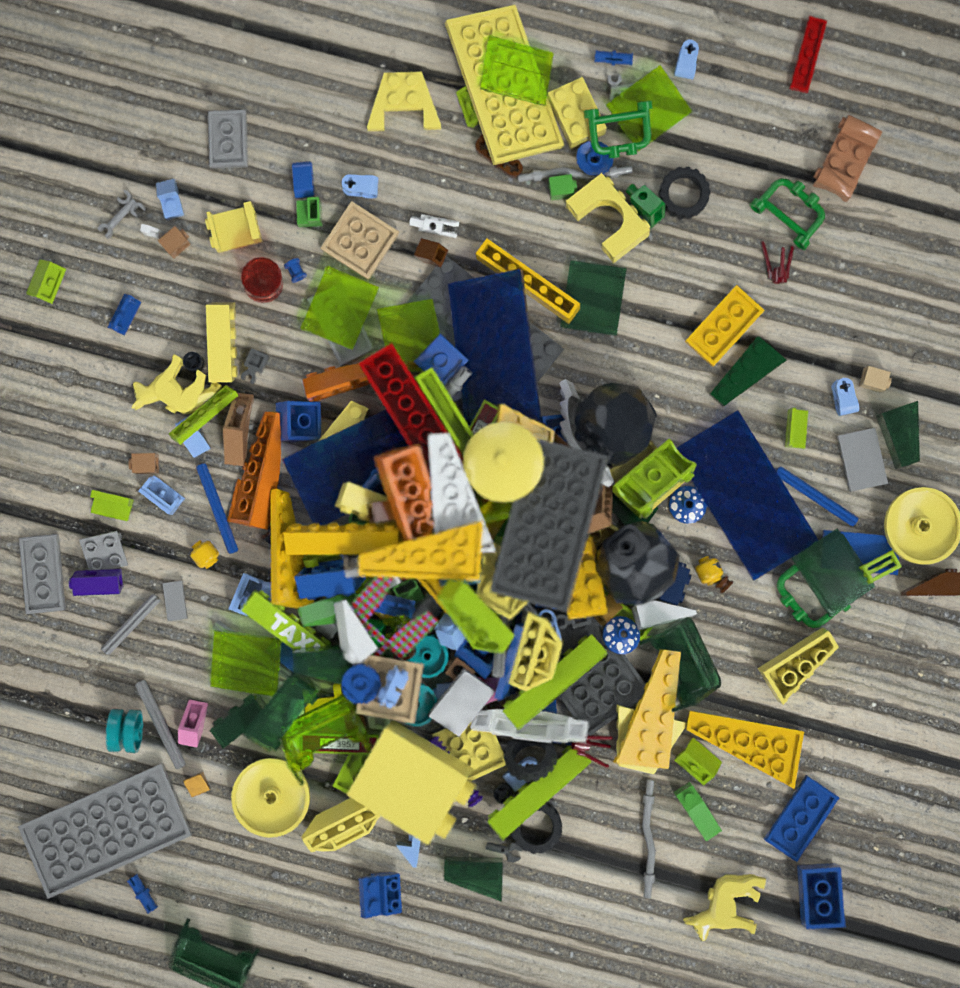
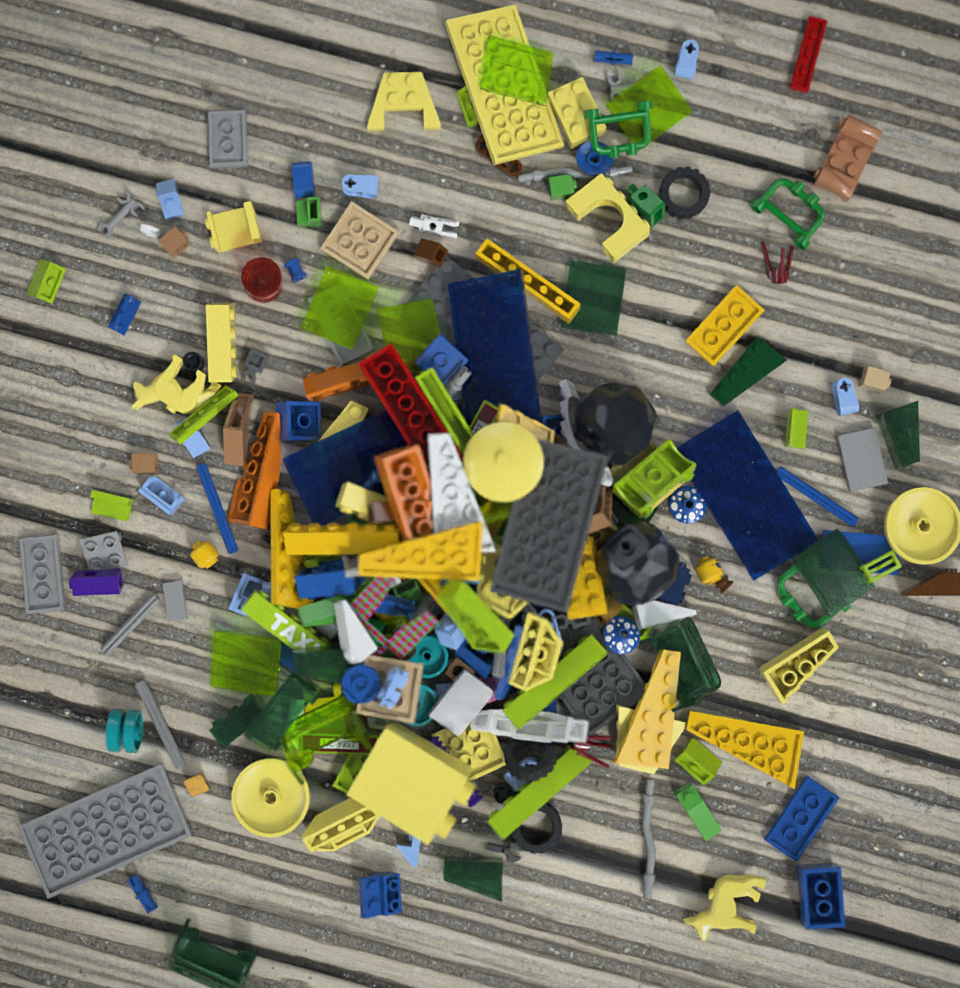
bright pink slope [178,700,208,747] -> none

